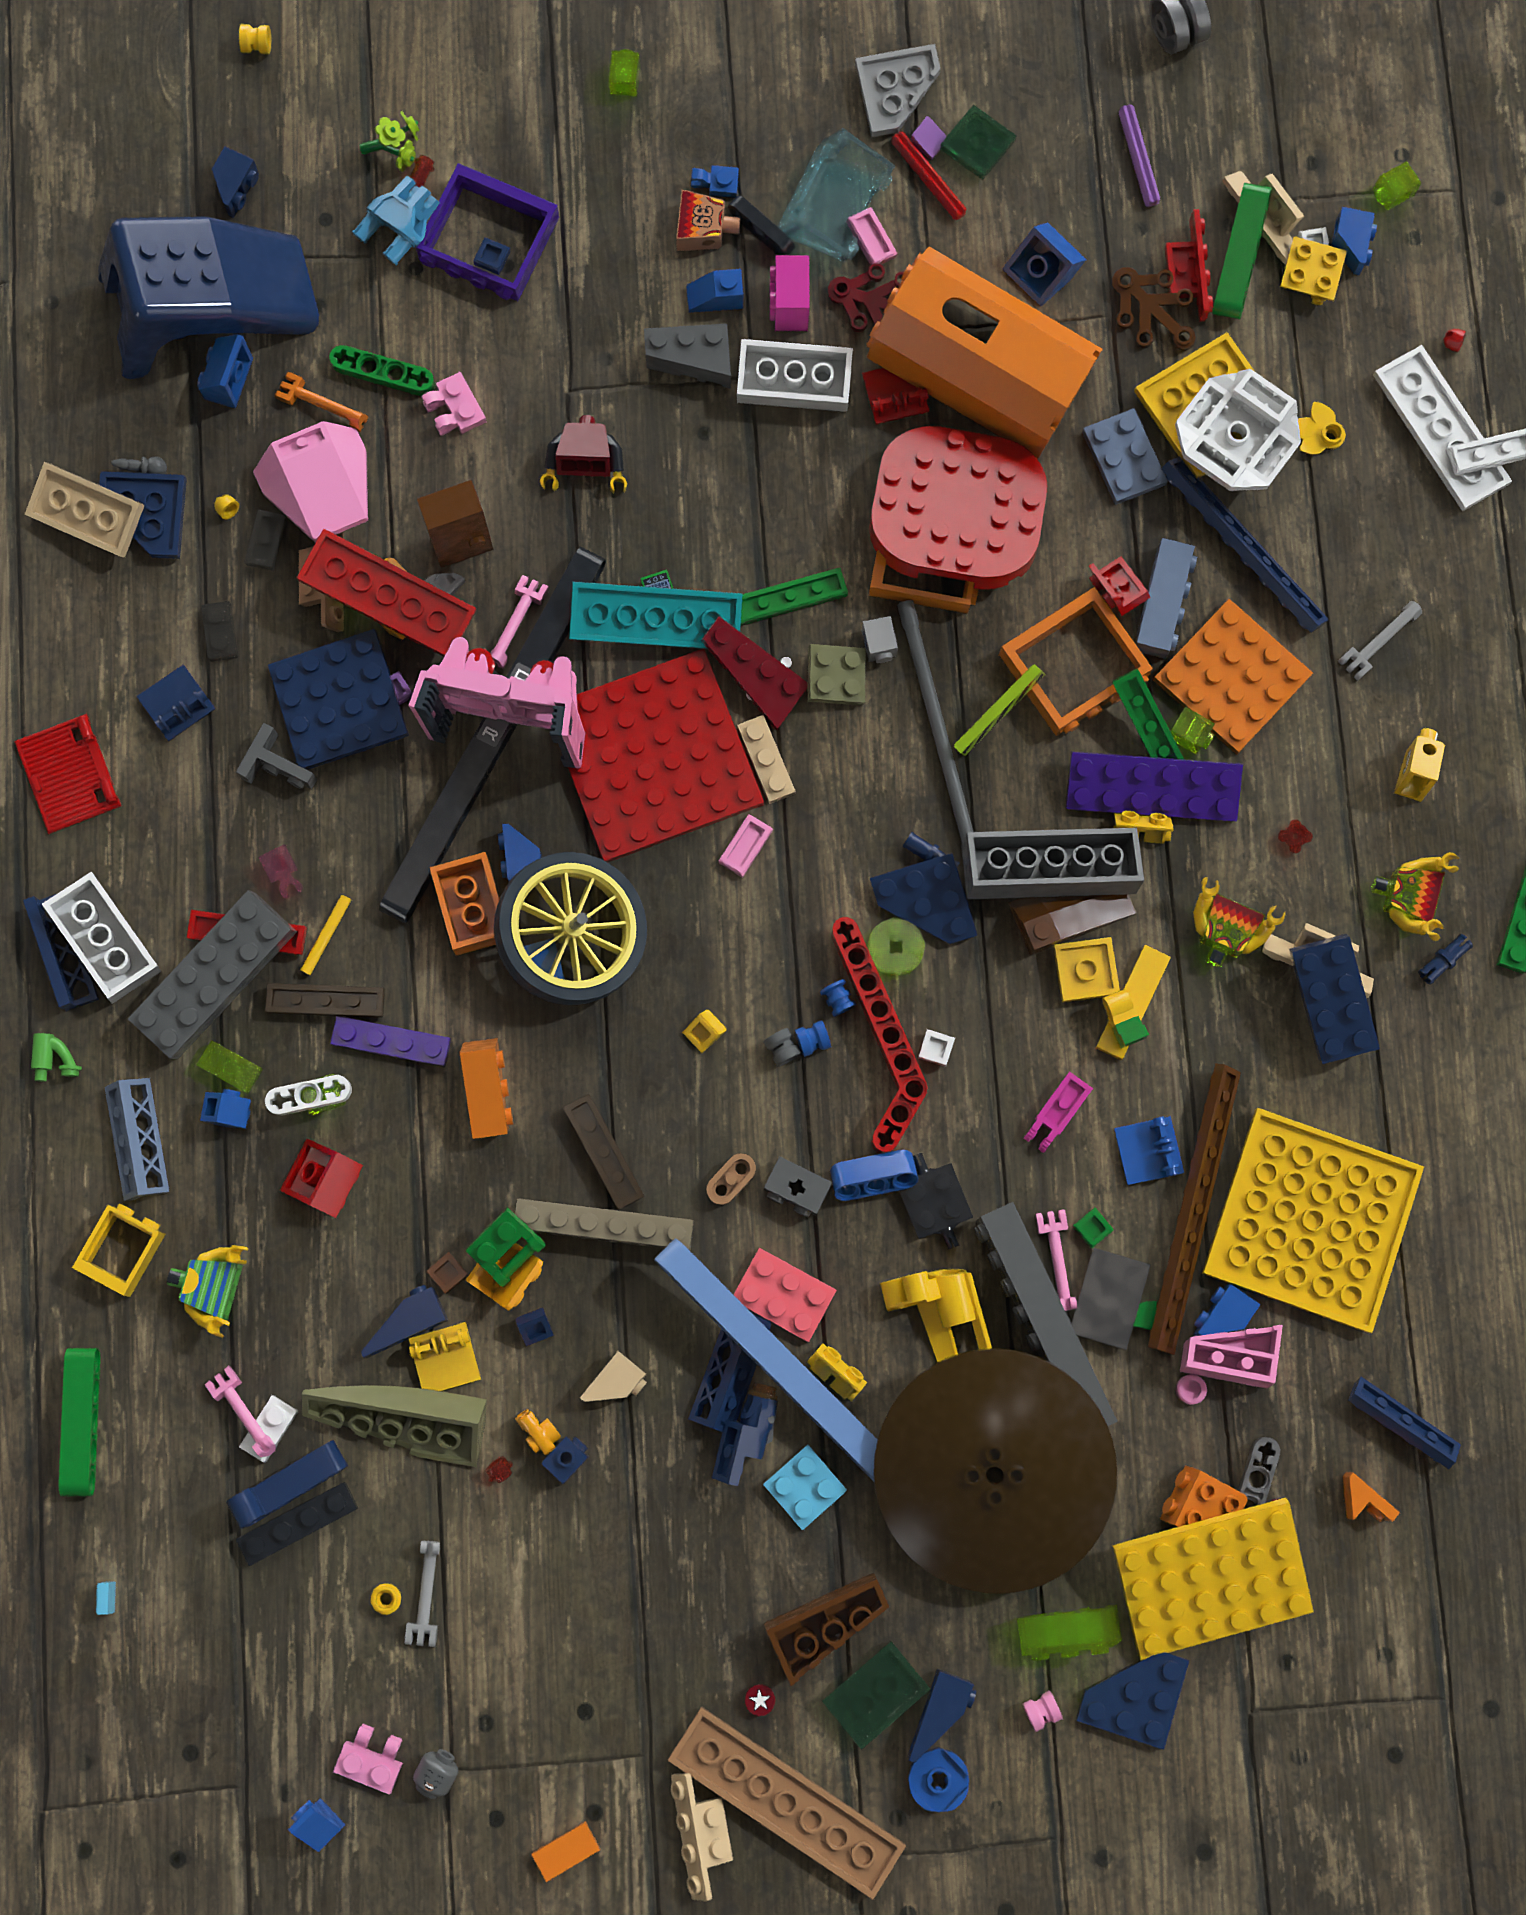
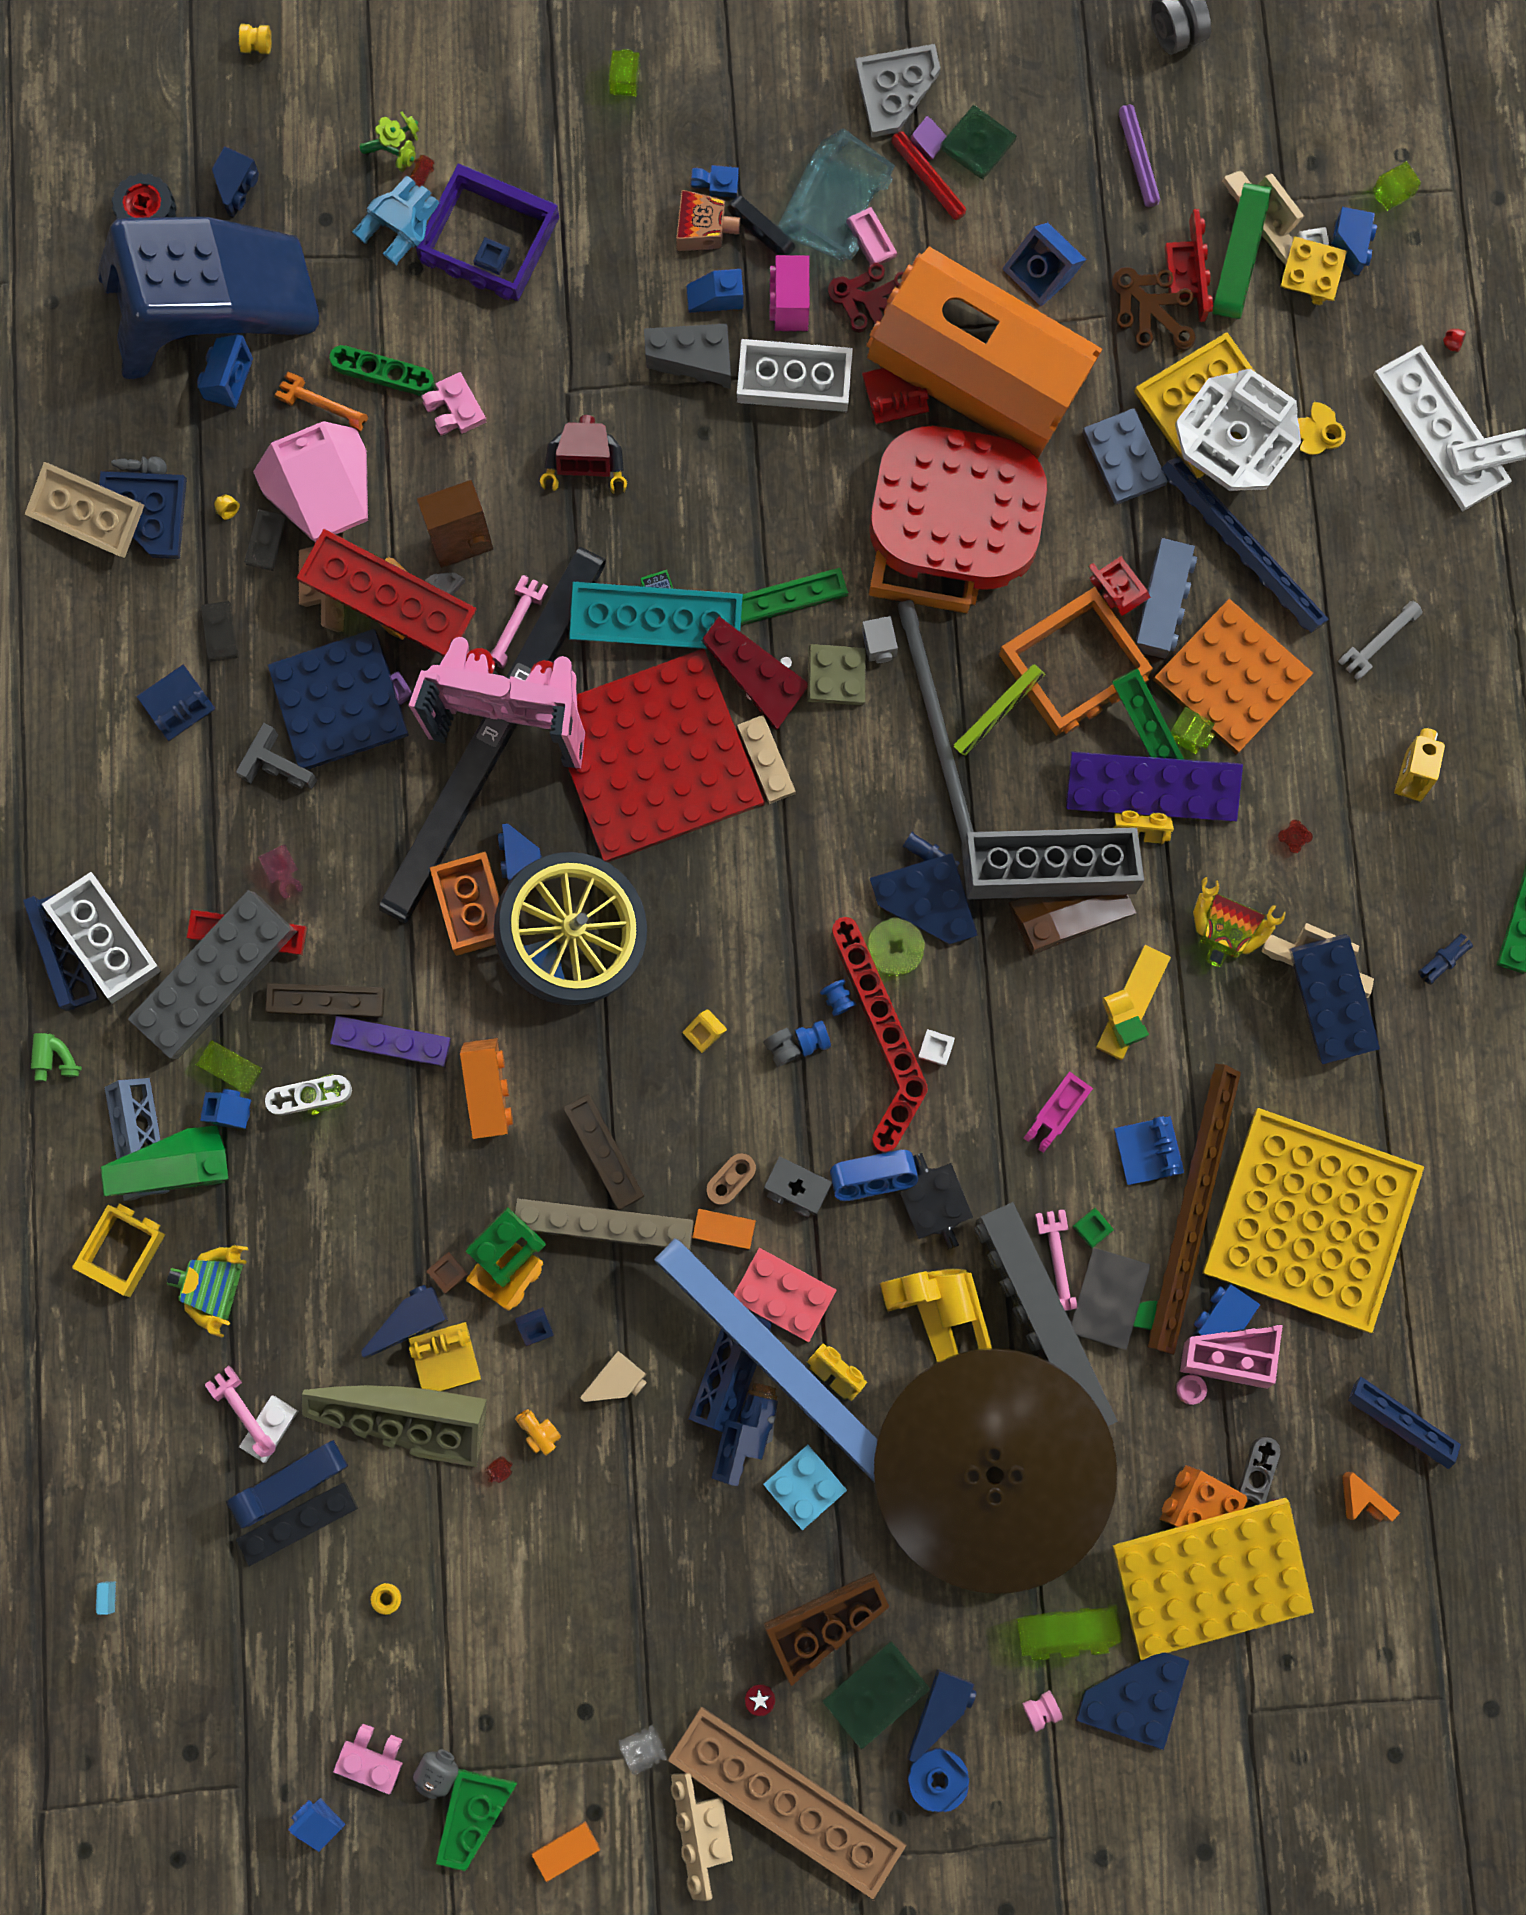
red window [14,714,121,834] -> none
green beam [59,1348,100,1496] -> none
red slope [280,1139,363,1218] -> none
yellow bar [300,895,351,976] -> none
light grey hinge [405,1541,440,1647] -> none
dark blue brick [541,1436,589,1484] -> none
bright pink tile [719,814,773,878] -> none
yellow plate [1053,937,1120,1003] -> none
torso [1371,852,1460,941] -> none
none -> green wedge [100,1126,228,1197]
none -> wheel [112,173,177,219]
none -> green wing [436,1769,518,1871]
none -> clear piece [619,1725,667,1775]
none -> orange tile [692,1209,756,1250]

